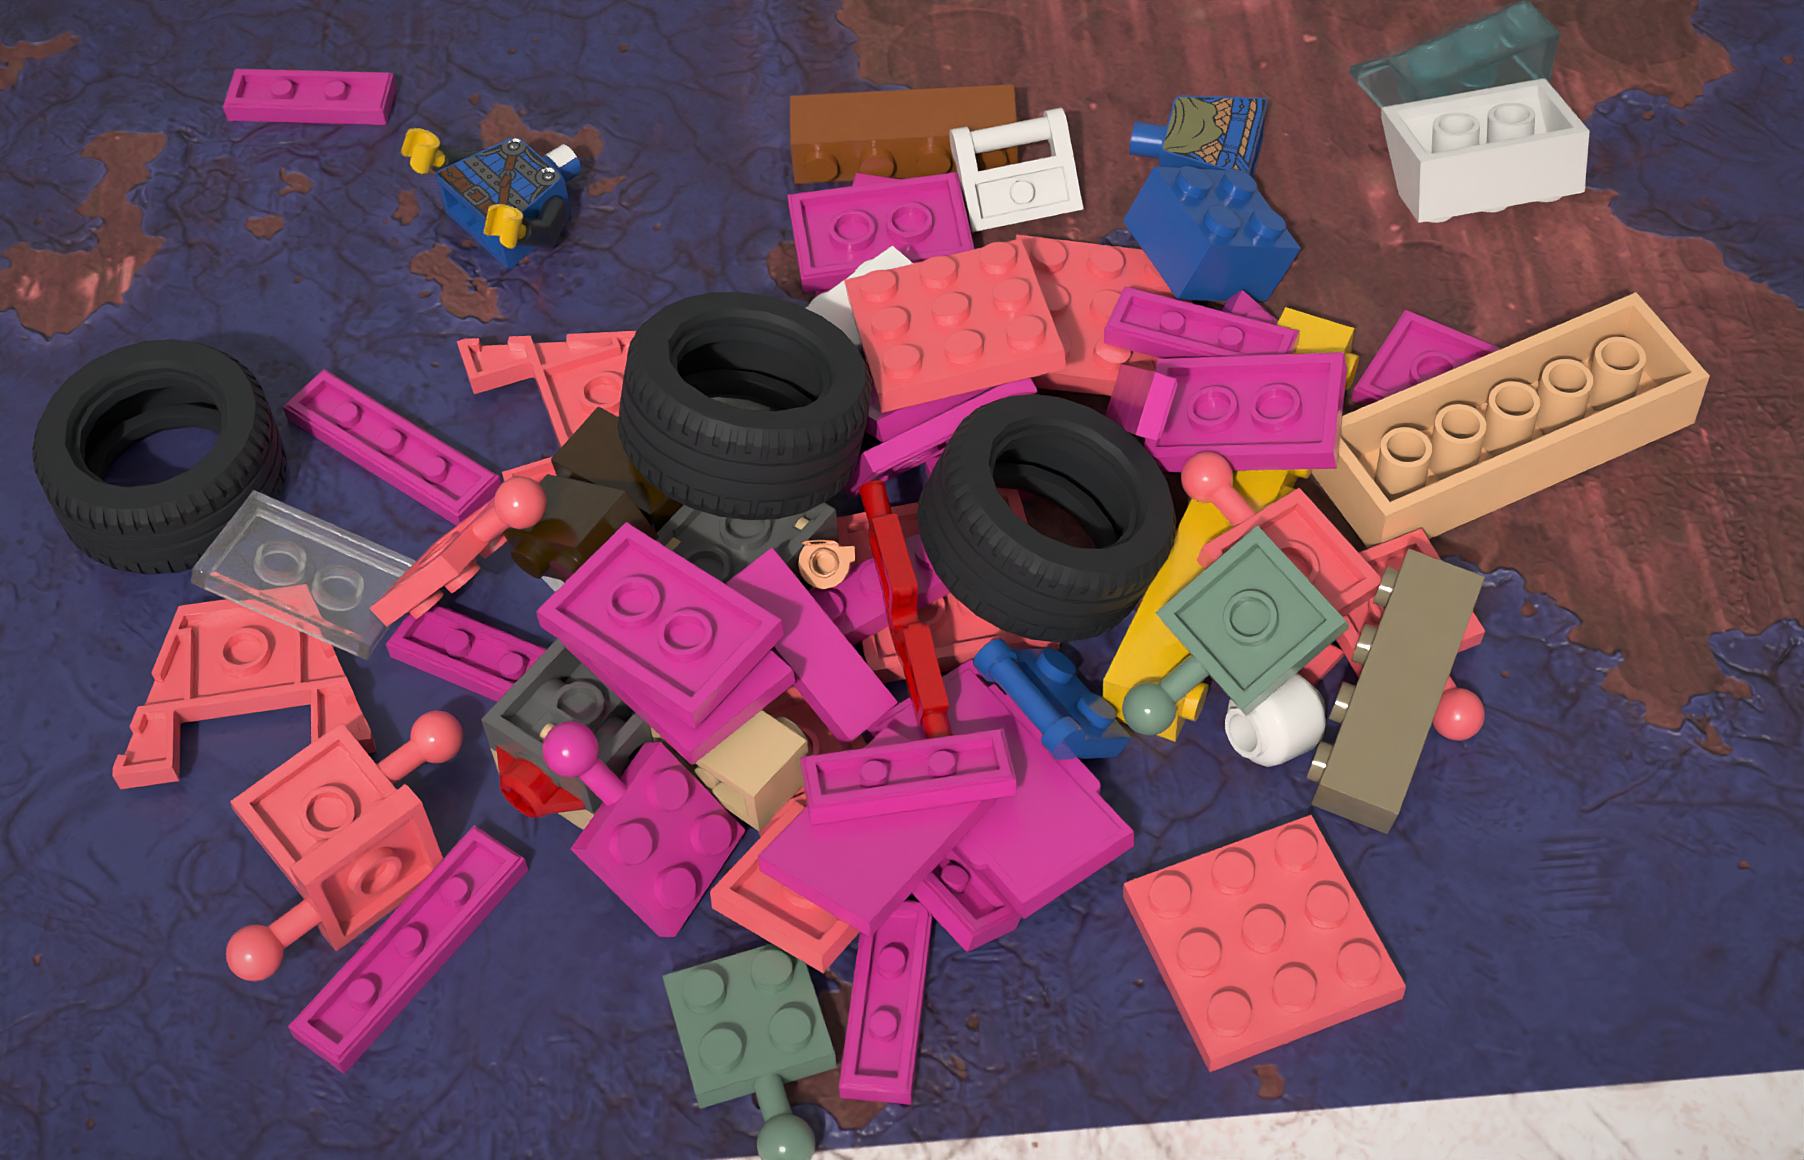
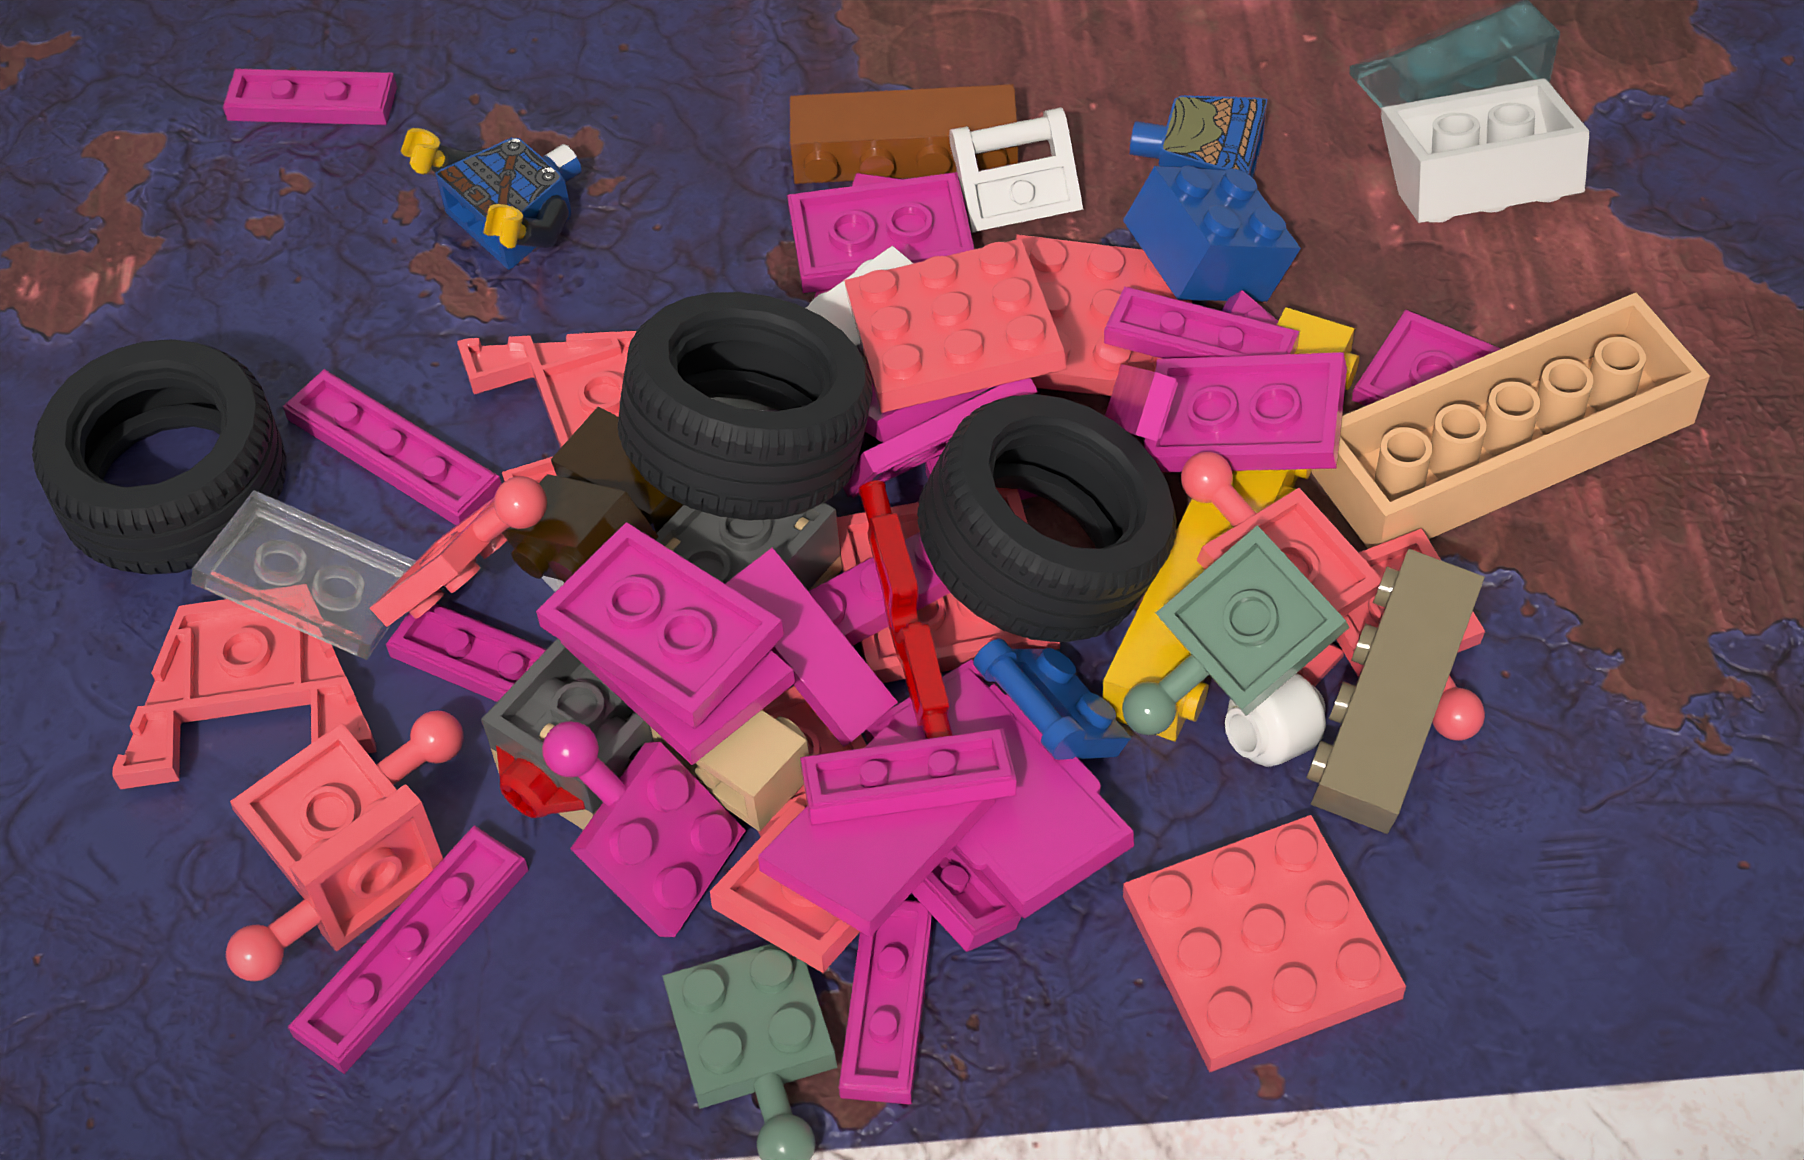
piece [798,540,855,589] -> none

